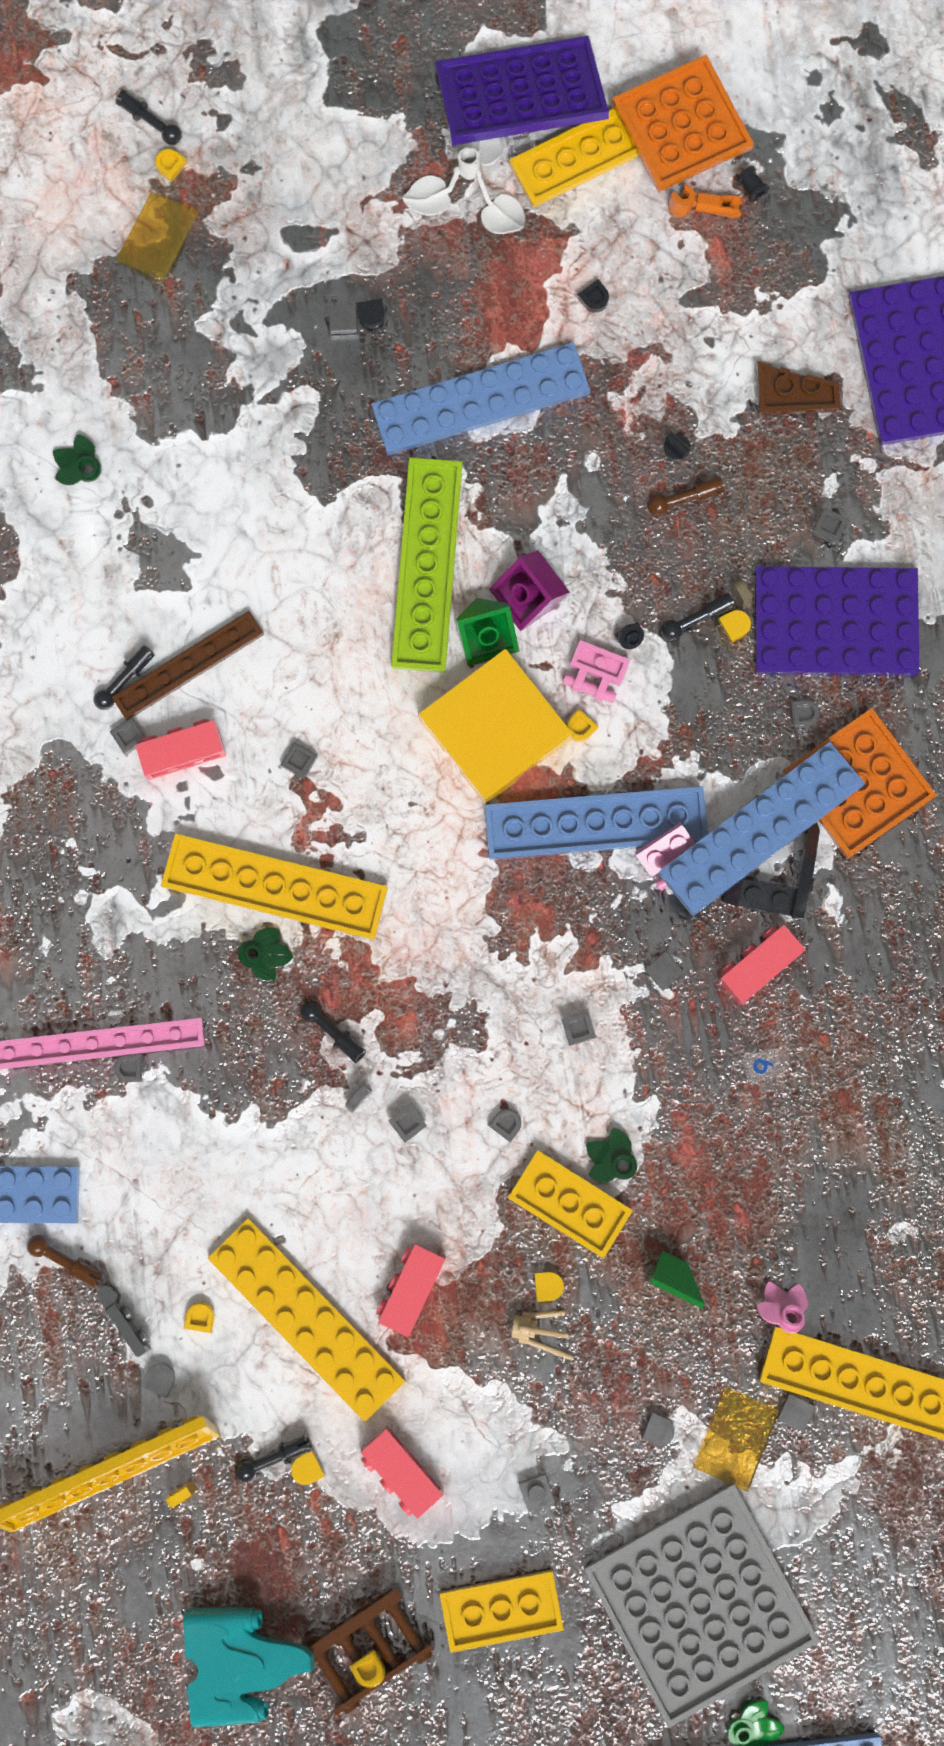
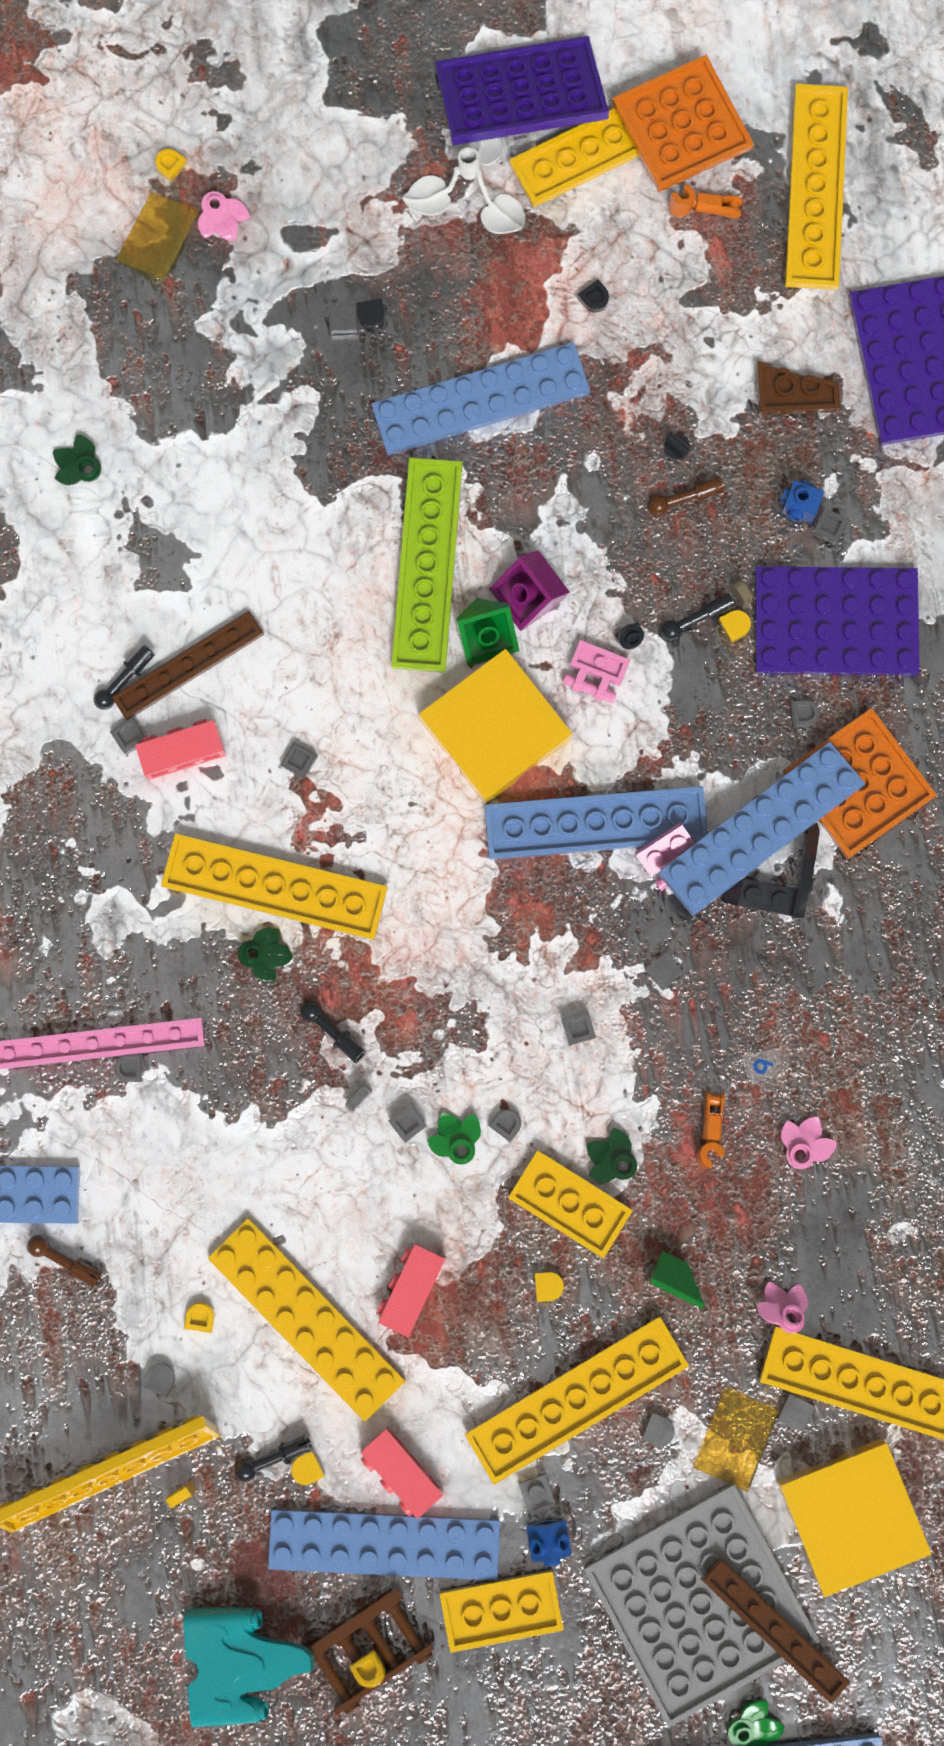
dark grey hinge [97,1284,151,1357] -> none
black pin [115,89,182,145] -> none
tan plant [512,1310,574,1360] -> none
yellow tile [566,709,599,742] -> none
coral brick [718,925,806,1006] -> none
black bush [735,166,770,203] -> none
none -> bright pink plate [198,191,250,242]
none -> medium blue plate [268,1508,500,1581]
none -> green plate [427,1113,481,1165]
none -> yellow plate [465,1316,690,1485]
none -> blue brick [526,1520,572,1566]
none -> orange piece [695,1091,725,1169]
none -> reddish brown tile [701,1557,850,1704]
none -> yellow tile [776,1439,932,1598]
none -> blue brick [780,480,825,524]
none -> bright pink plate [781,1116,837,1169]
none -> yellow plate [785,84,848,290]

